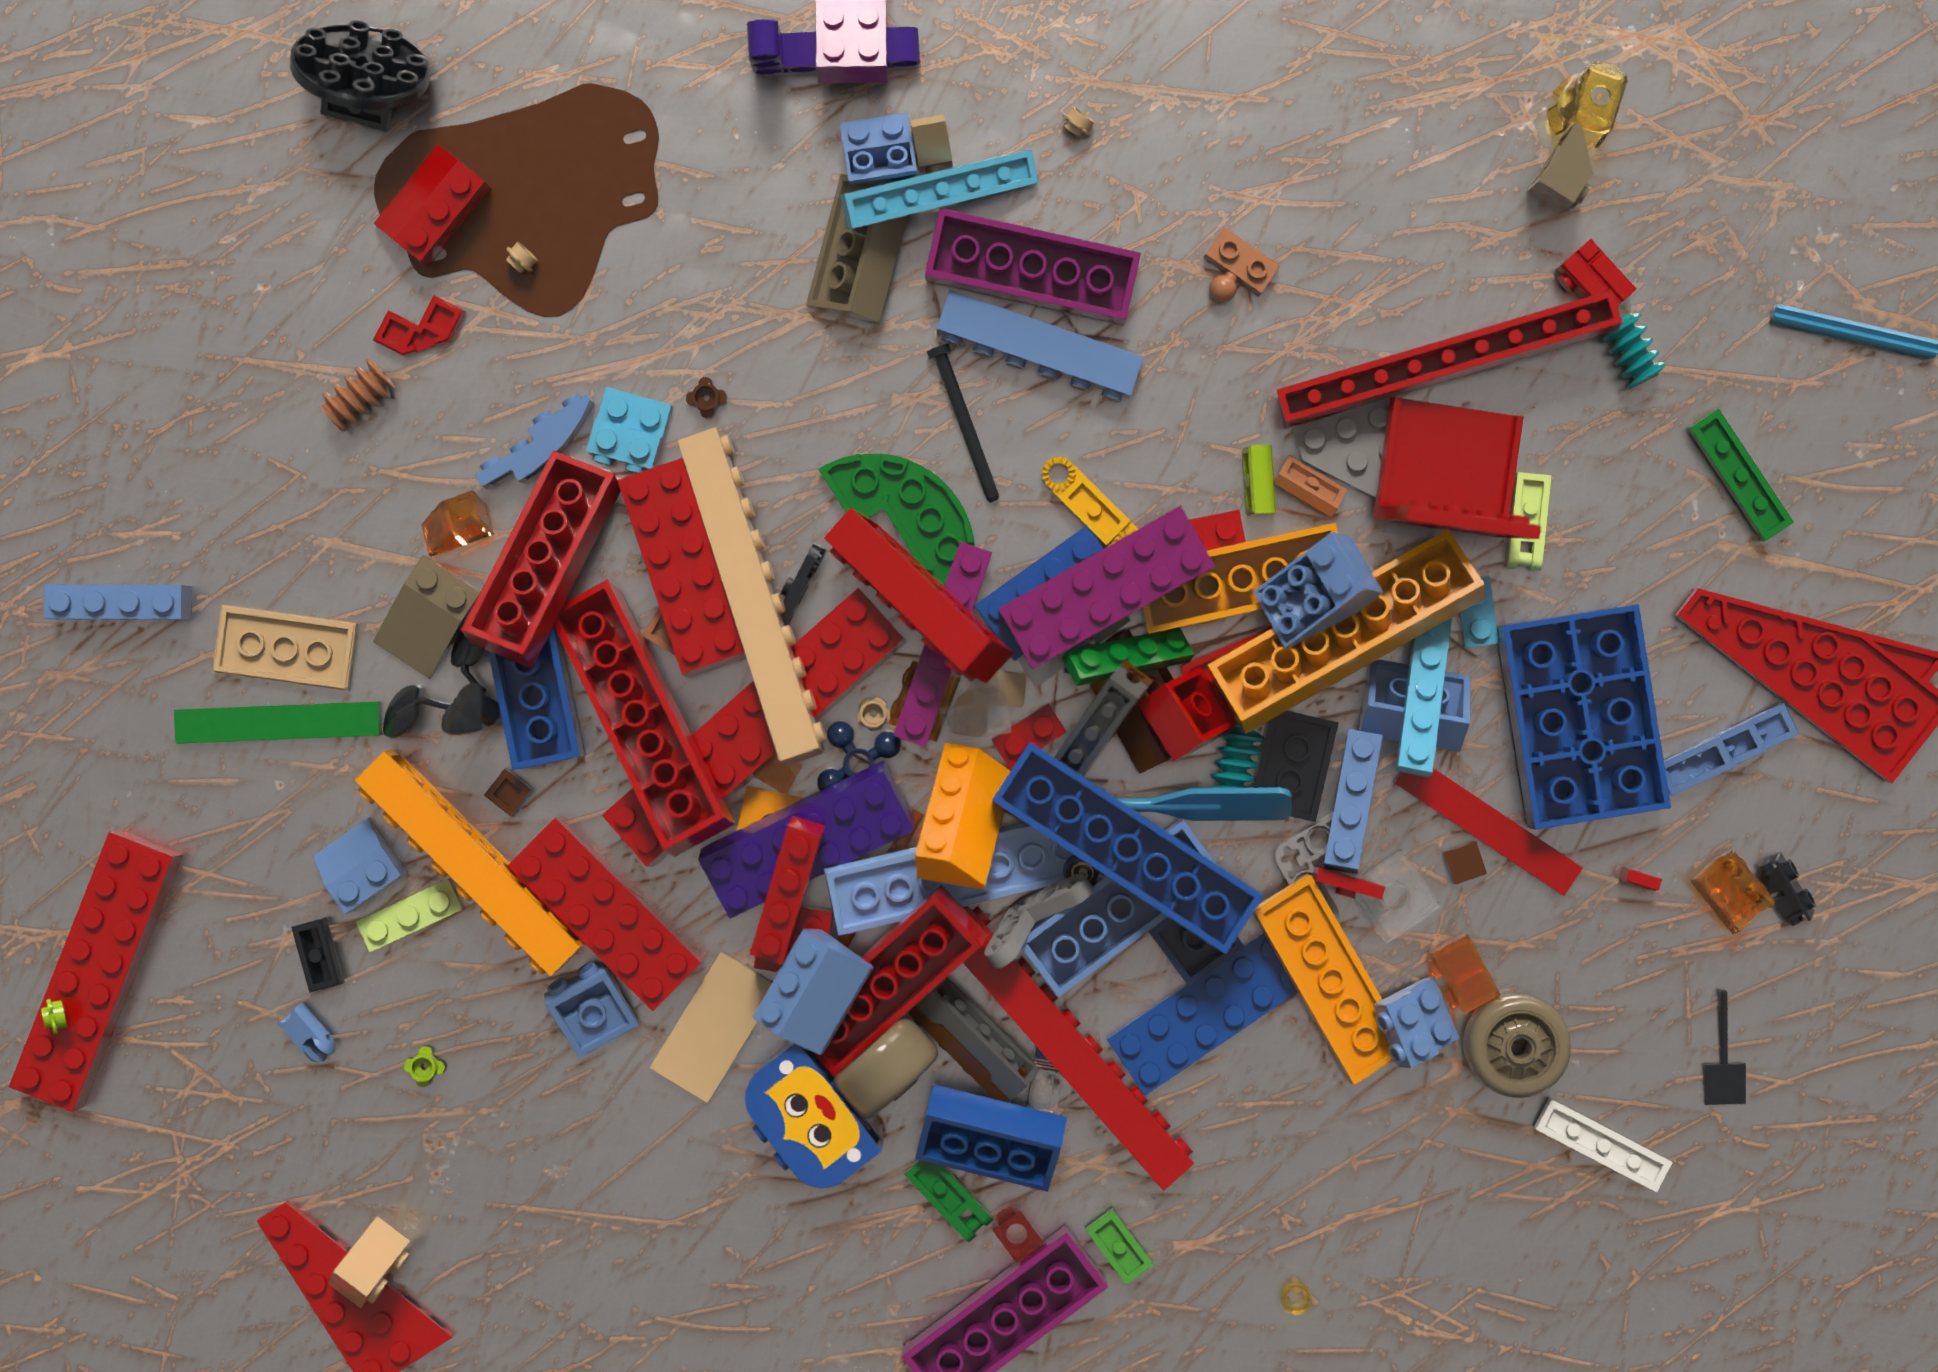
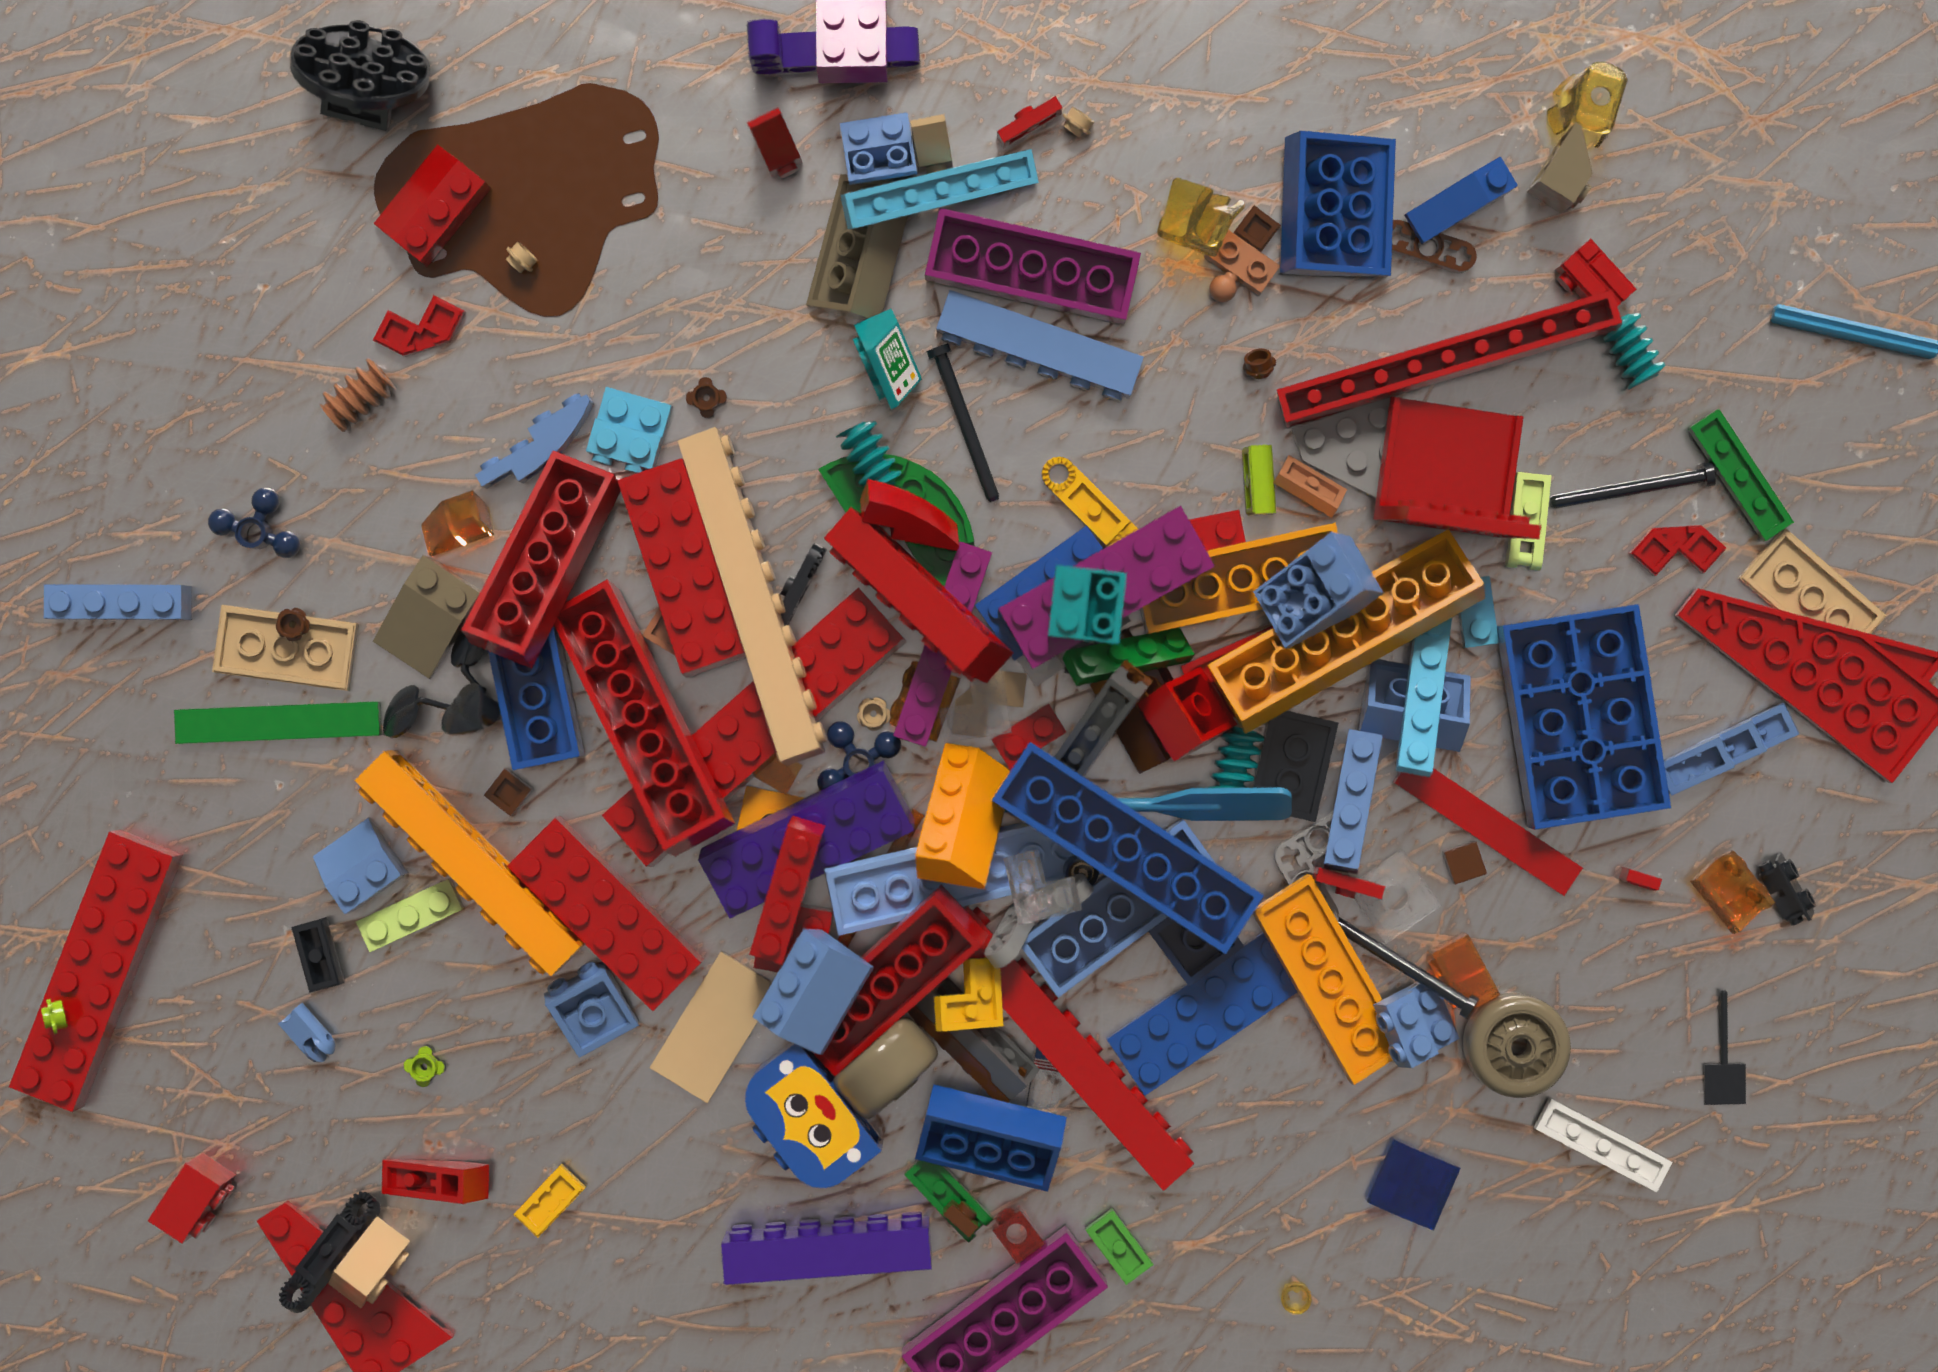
none -> red brick [147,1153,236,1243]
none -> dark blue piece [208,488,300,558]
none -> reddish brown plate [276,608,310,641]
none -> black plate [279,1191,380,1313]
none -> red slope [382,1159,489,1204]
none -> yellow plate [513,1164,586,1238]
none -> dark purple brick [721,1211,932,1285]
none -> red slope [747,107,802,178]
none -> teal piece [836,421,902,487]
none -> slope [853,309,922,409]
none -> red slope [860,479,959,551]
none -> yellow plate [934,958,1003,1031]
none -> reddish brown plate [943,1199,978,1237]
none -> red plate [997,96,1063,149]
none -> clear plate [1003,850,1082,925]
none -> teal slope [1047,565,1127,644]
none -> clear yellow piece [1157,178,1245,257]
none -> reddish brown tile [1233,205,1281,252]
none -> reddish brown plate [1243,348,1276,379]
none -> blue slope [1280,130,1396,276]
none -> black bar [1338,917,1480,1019]
none -> clear blue slope [1367,1139,1461,1230]
none -> reddish brown beam [1392,220,1477,273]
none -> blue slope [1404,156,1518,244]
none -> black bar [1550,462,1716,508]
none -> red tile [1628,525,1726,576]
none -> tan tile [1738,528,1887,634]

